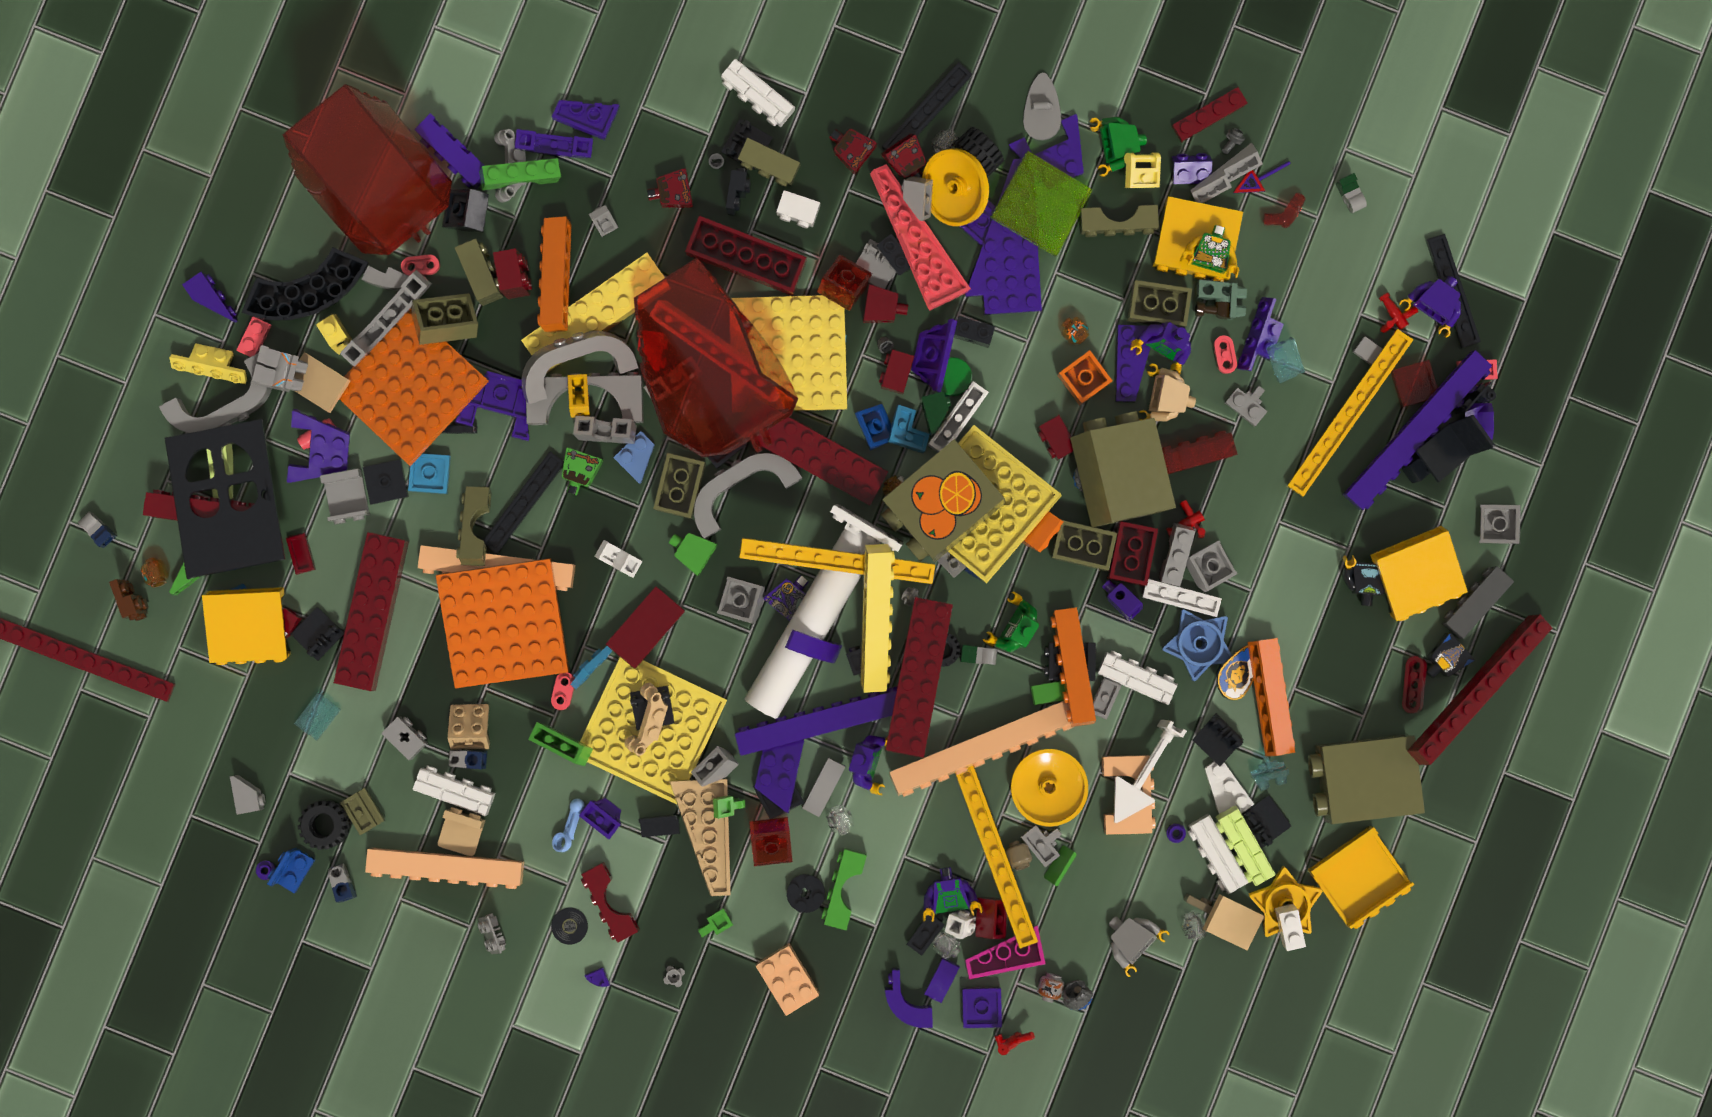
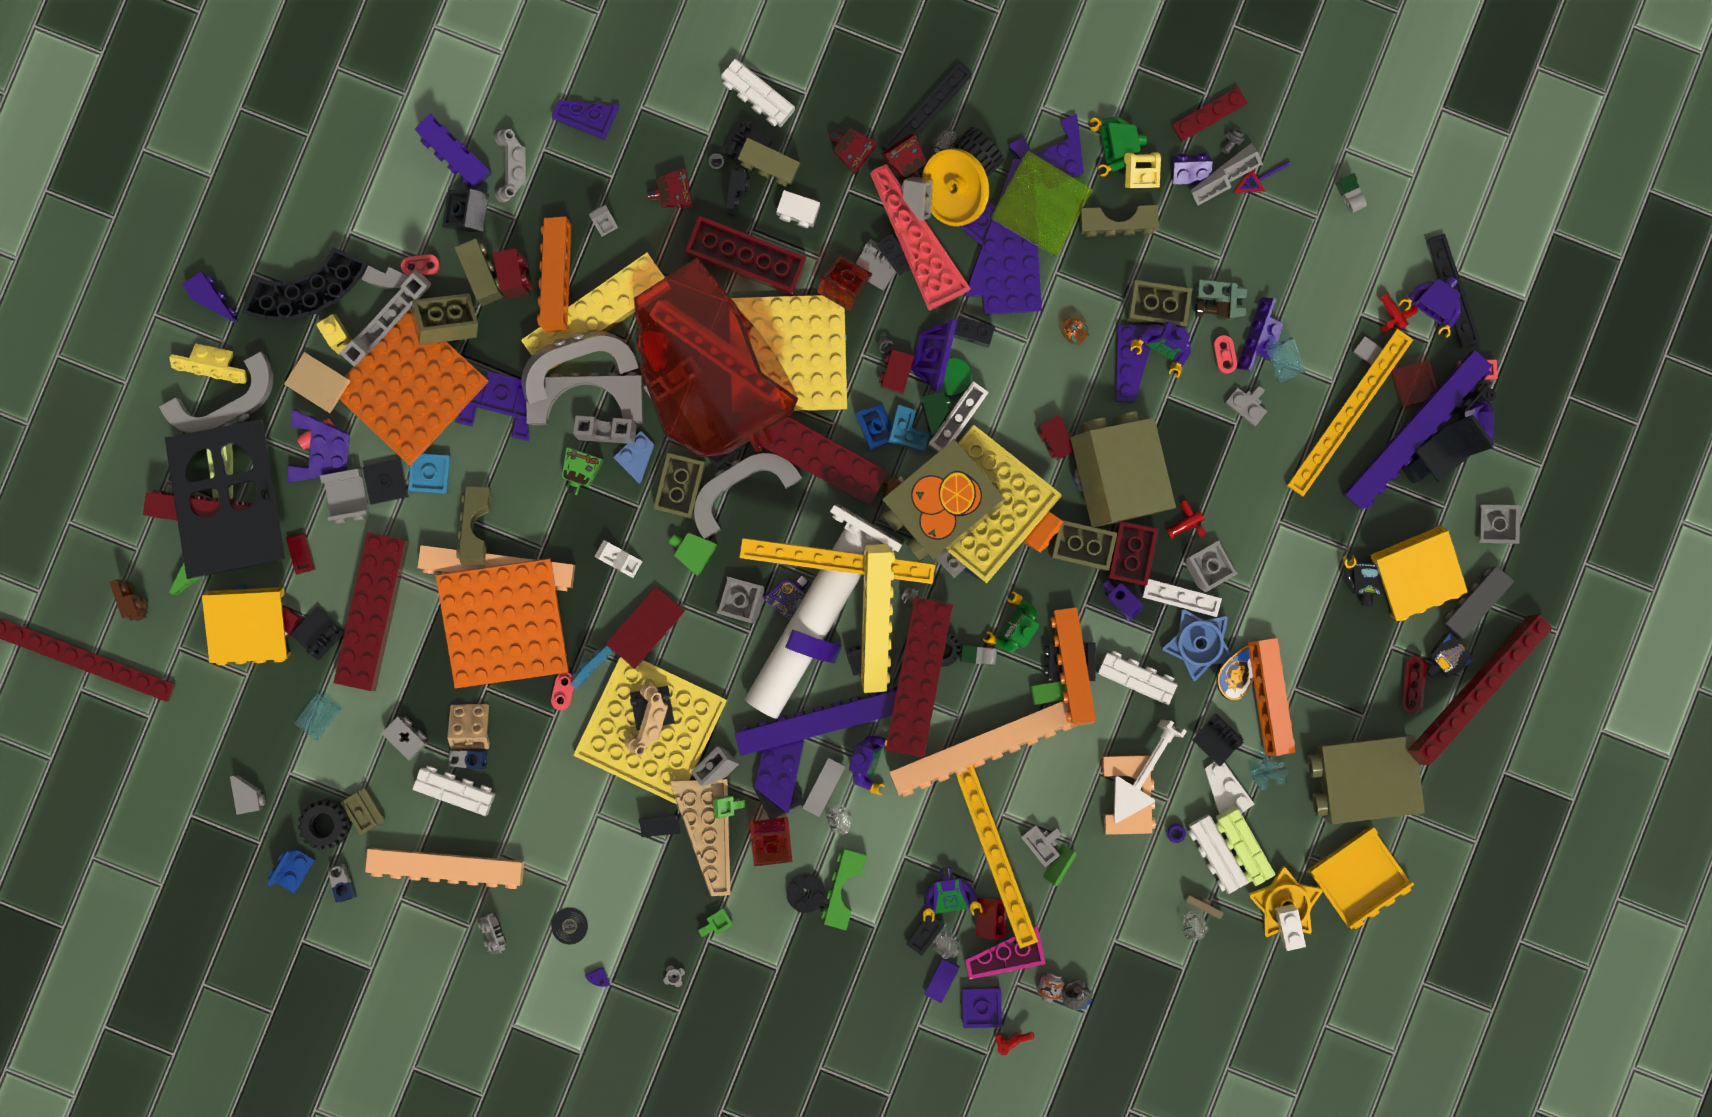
leg [78,511,117,548] -> none
clear orange head [141,558,169,588] -> none
coral plate [236,317,272,357] -> none
light grey hips [251,345,308,393] -> none
dark purple plate [256,860,276,880] -> none
clear red windscreen [282,84,452,255] -> none
tan bracket [438,807,485,856] -> none
black piece [441,425,478,434] -> none
bright green arch [479,158,561,190] -> none
black tile [483,451,564,555] -> none
dark purple slope [515,129,593,158] -> none
bright green brick [528,722,593,766] -> none
light blue piece [552,798,585,852] -> none
yellow torso [568,374,590,418] -> none
dark purple slope [579,798,621,839] -> none
dark red arch [581,862,640,943] -> none
light nougat brick [756,943,819,1016] -> none
dark red torso [863,284,909,323] -> none
dark purple arch [885,968,933,1028] -> none
white brick [945,910,976,939] -> none
dark tan head [1005,841,1033,871] -> none
yellow dish [1011,749,1088,827] -> none
light grey shield [1023,73,1061,141] -> none
orange brick [1057,350,1113,406] -> none
light grey plate [1093,677,1122,720] -> none
light grey torso [1109,916,1169,977] -> none
tan torso [1139,363,1196,422] -> none
yellow panel [1152,196,1243,282] -> none
light grey arch [1159,523,1195,586] -> none
clear red brick [1162,430,1238,474] -> none
torso [1180,225,1239,278] -> none
tan tile [1202,894,1264,951] -> none
black hinge [1242,795,1291,849] -> none
clear red arm [1264,193,1305,228] -> none

